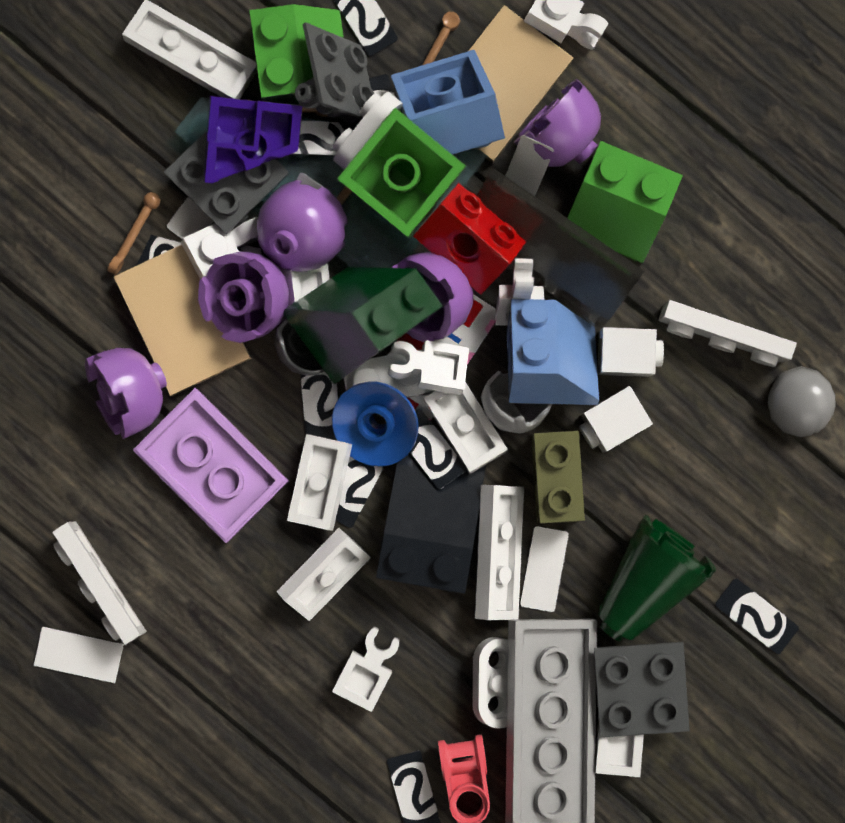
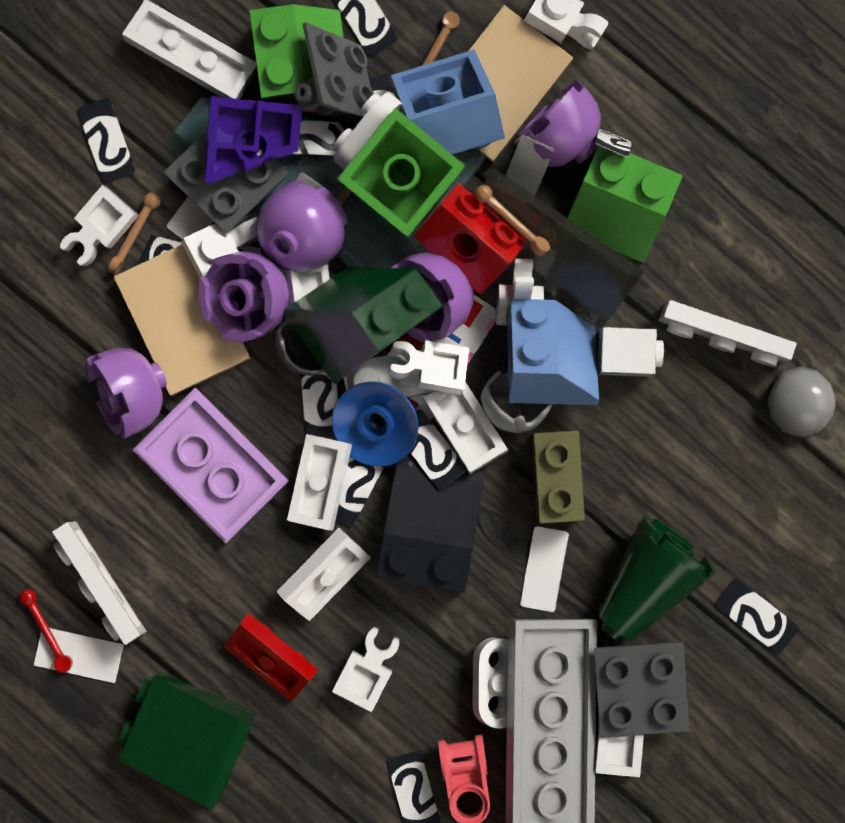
white plate [475,485,524,620] -> none
white brick [579,386,653,453] -> none
none -> red hinge [19,589,73,673]
none -> white plate [60,185,139,266]
none -> sticker [78,98,135,183]
none -> dark green slope [117,672,257,809]
none -> red plate [223,614,318,702]
none -> medium nougat hinge [474,185,550,256]
none -> sticker [595,127,632,157]

